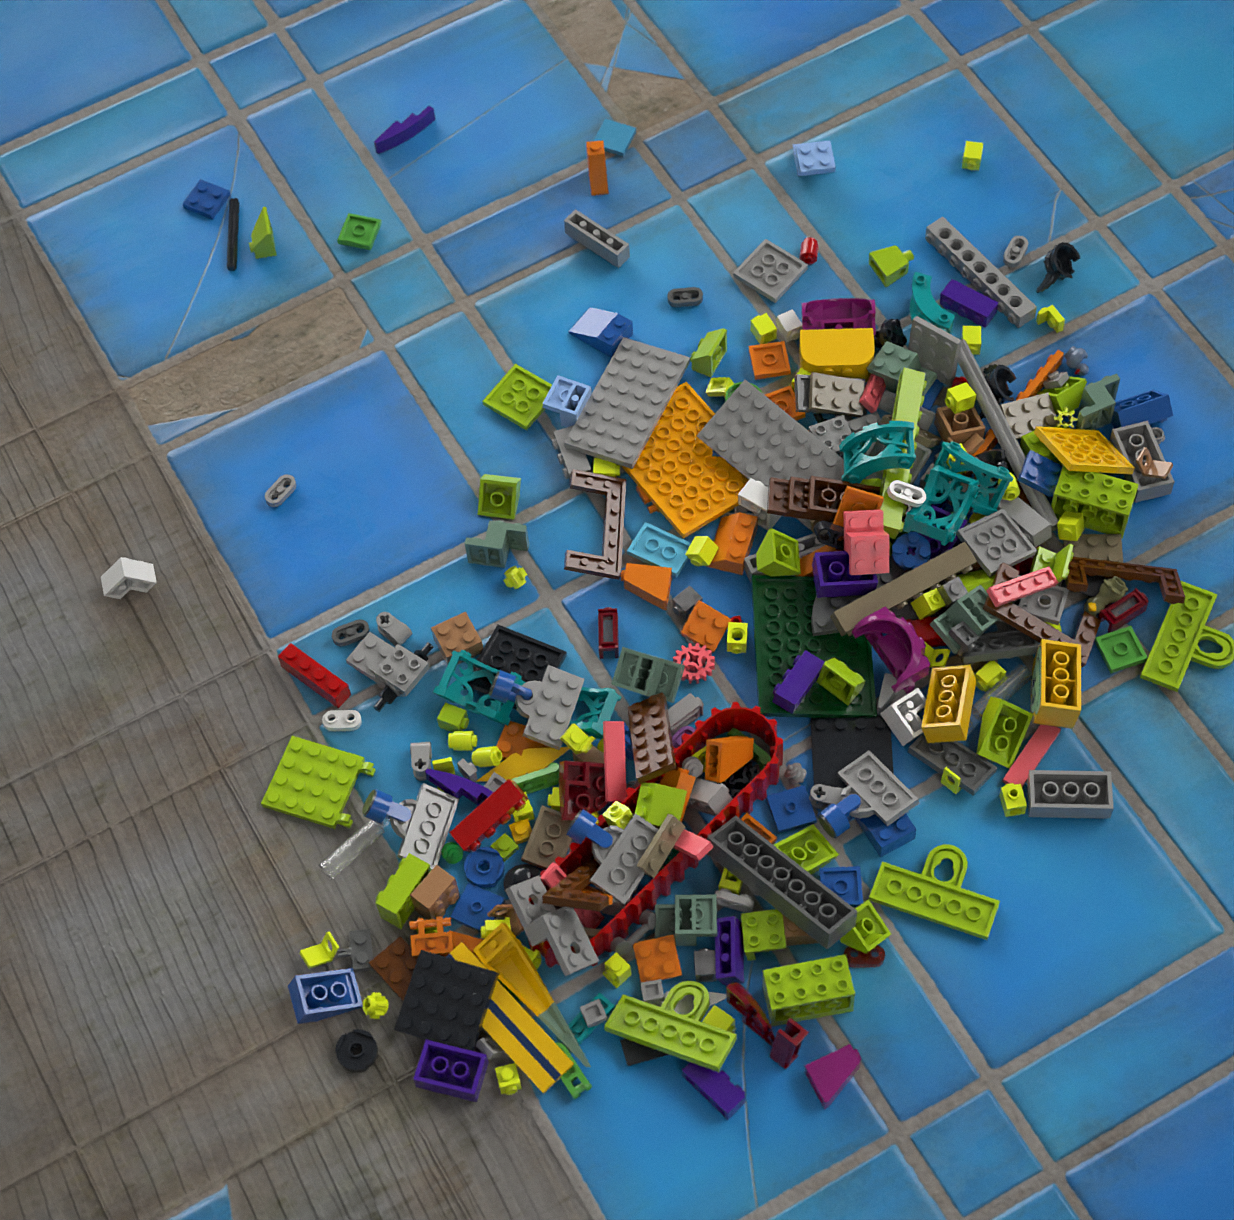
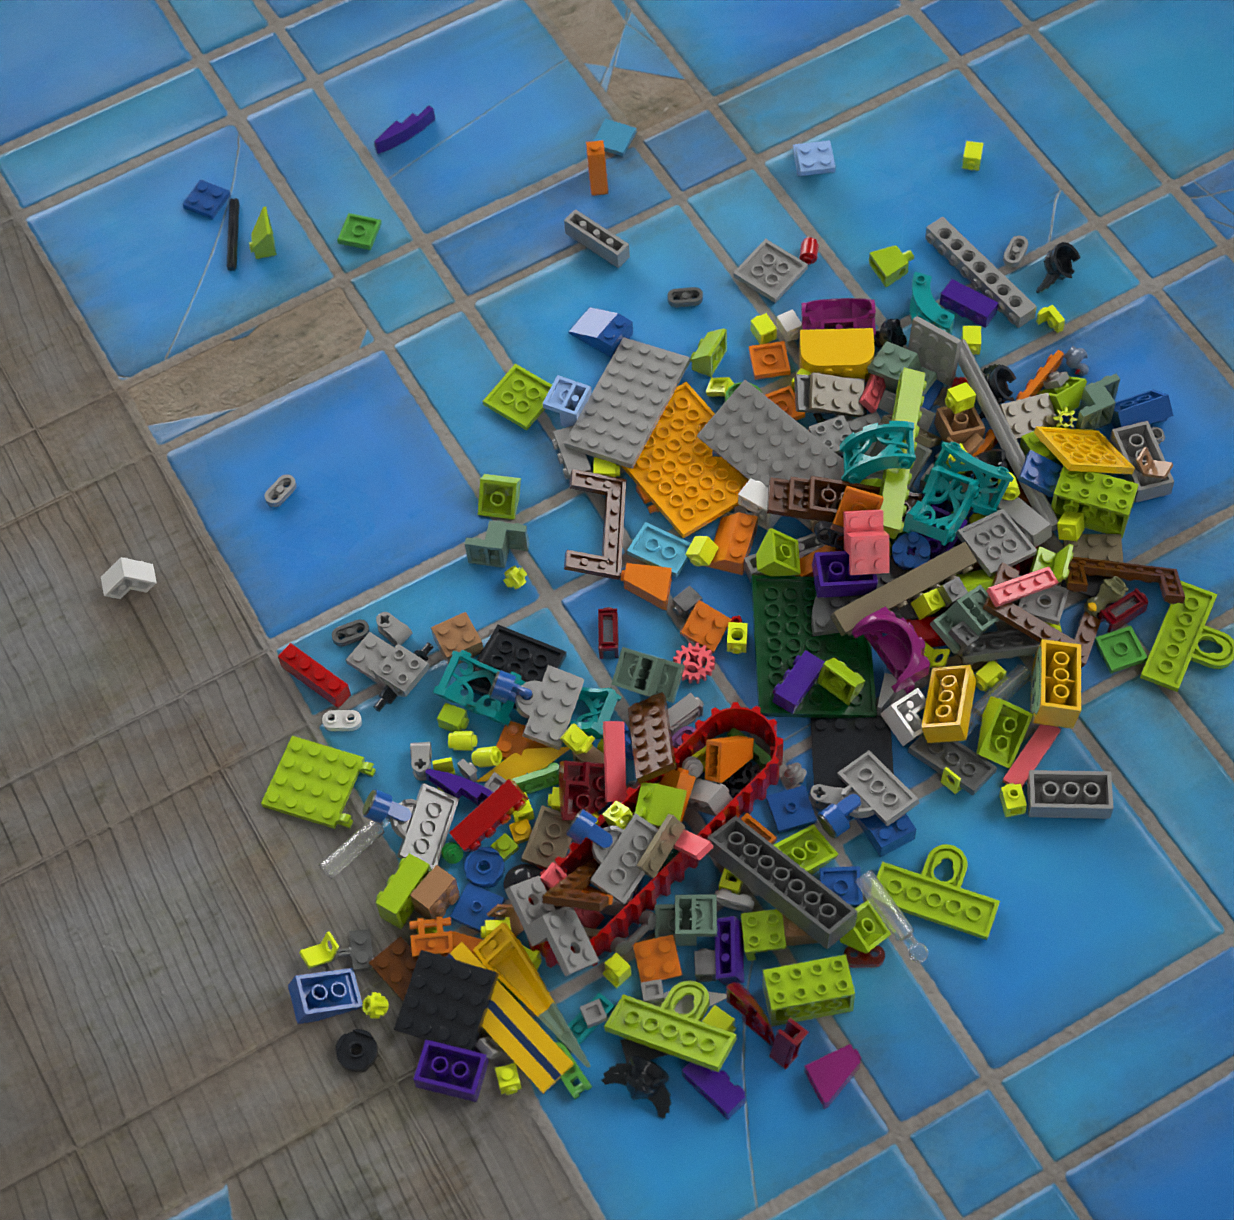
white plate [887,480,926,507] -> none
none -> black helmet [601,1056,672,1118]
none -> clear piece [855,870,928,963]

